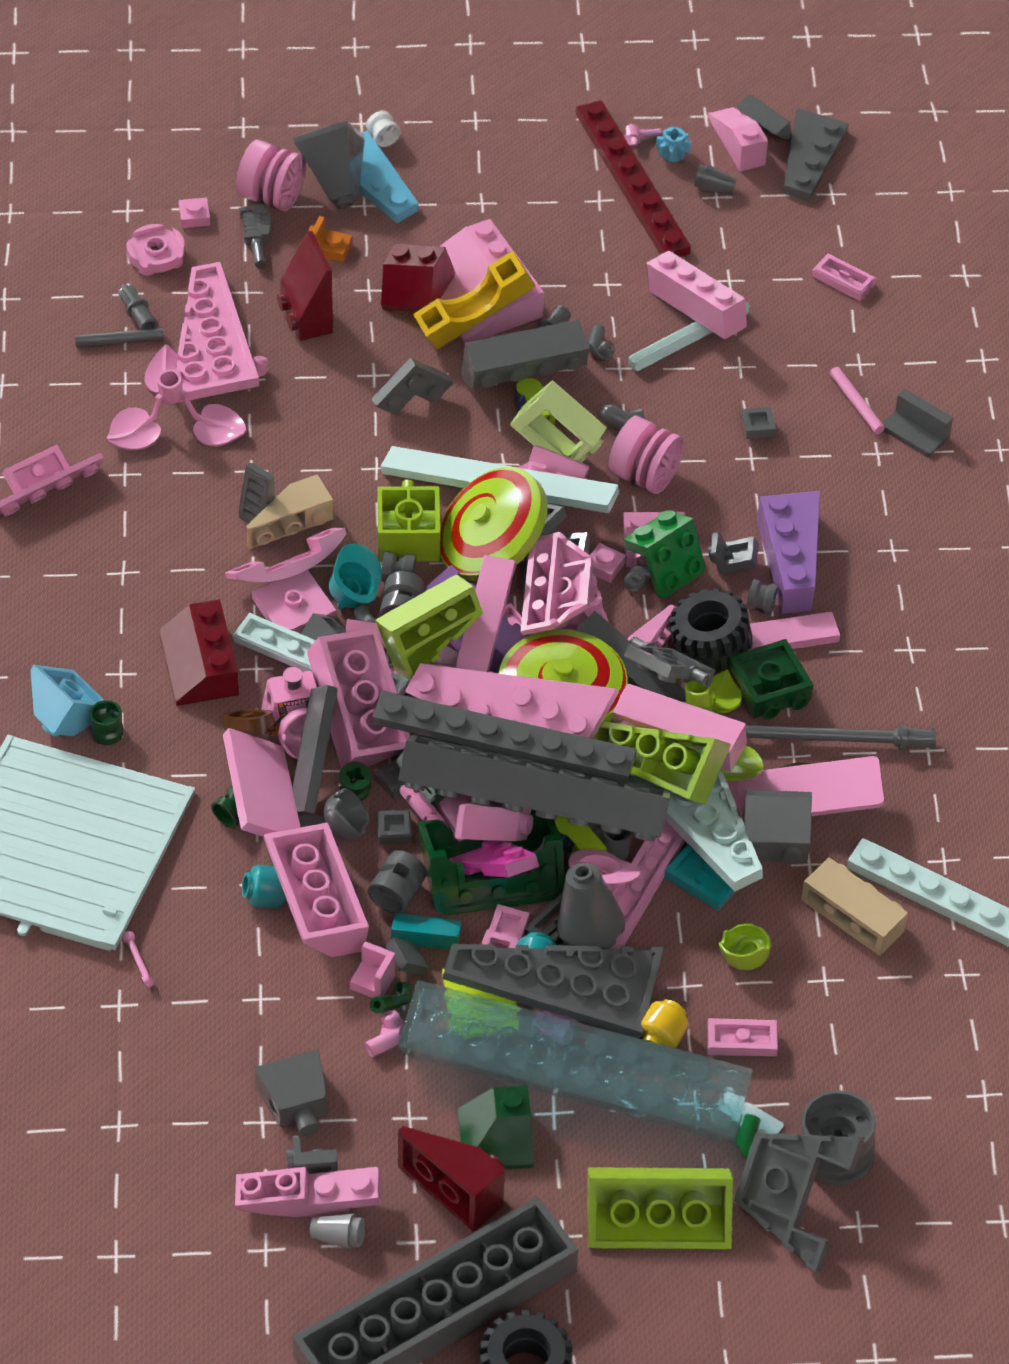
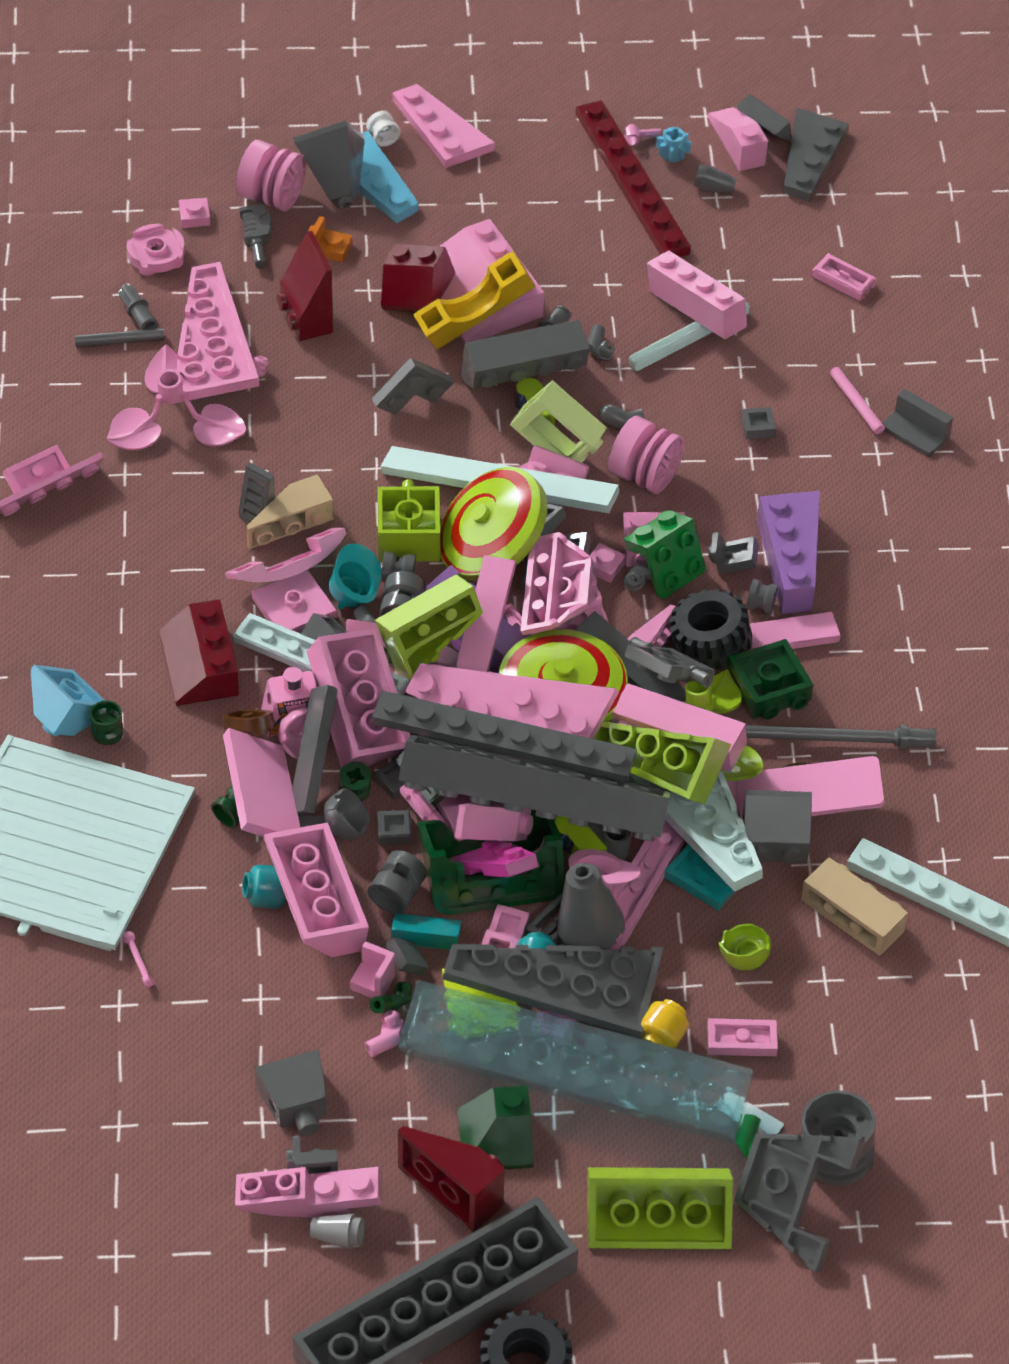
none -> bright pink wing [393,84,495,168]

